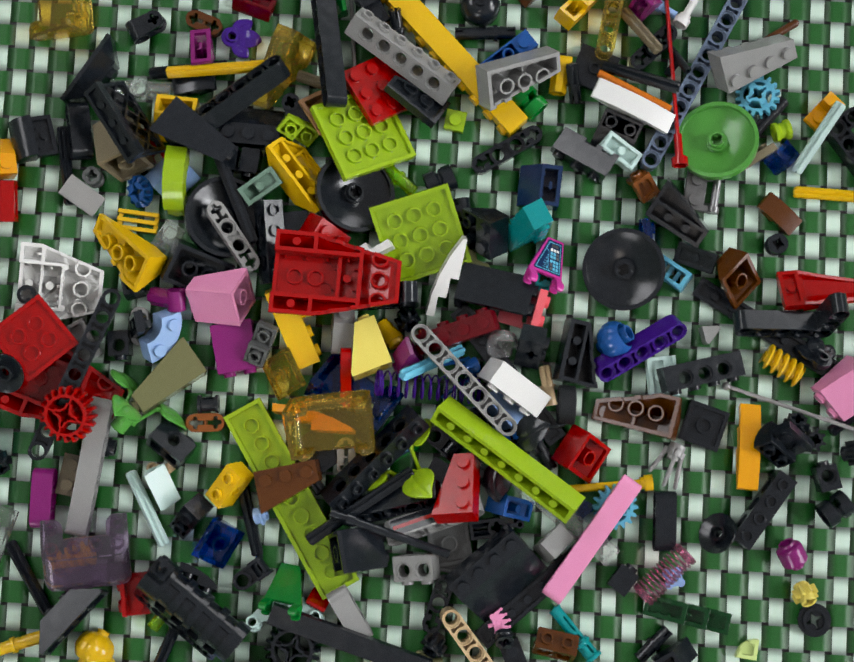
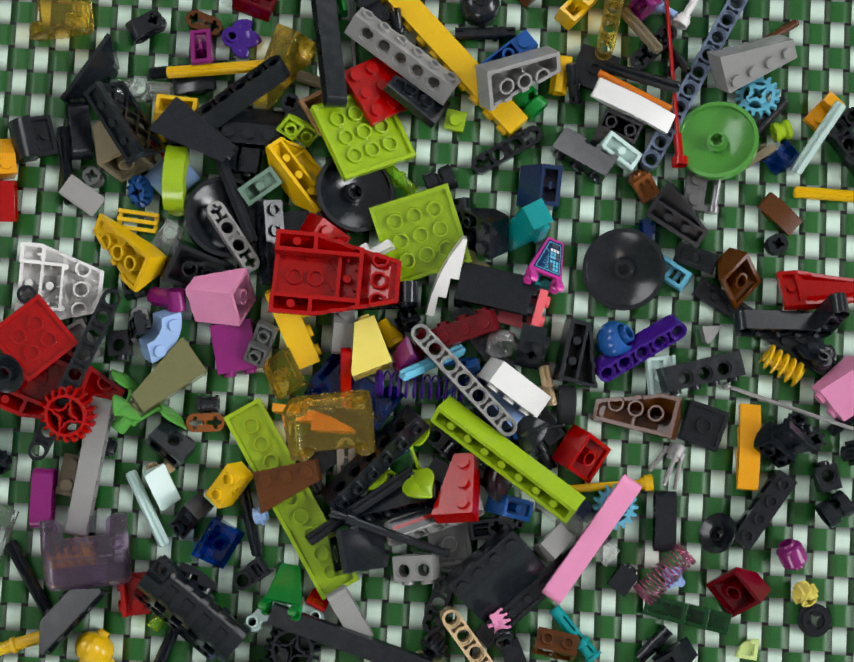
none -> dark red slope [706,567,771,618]

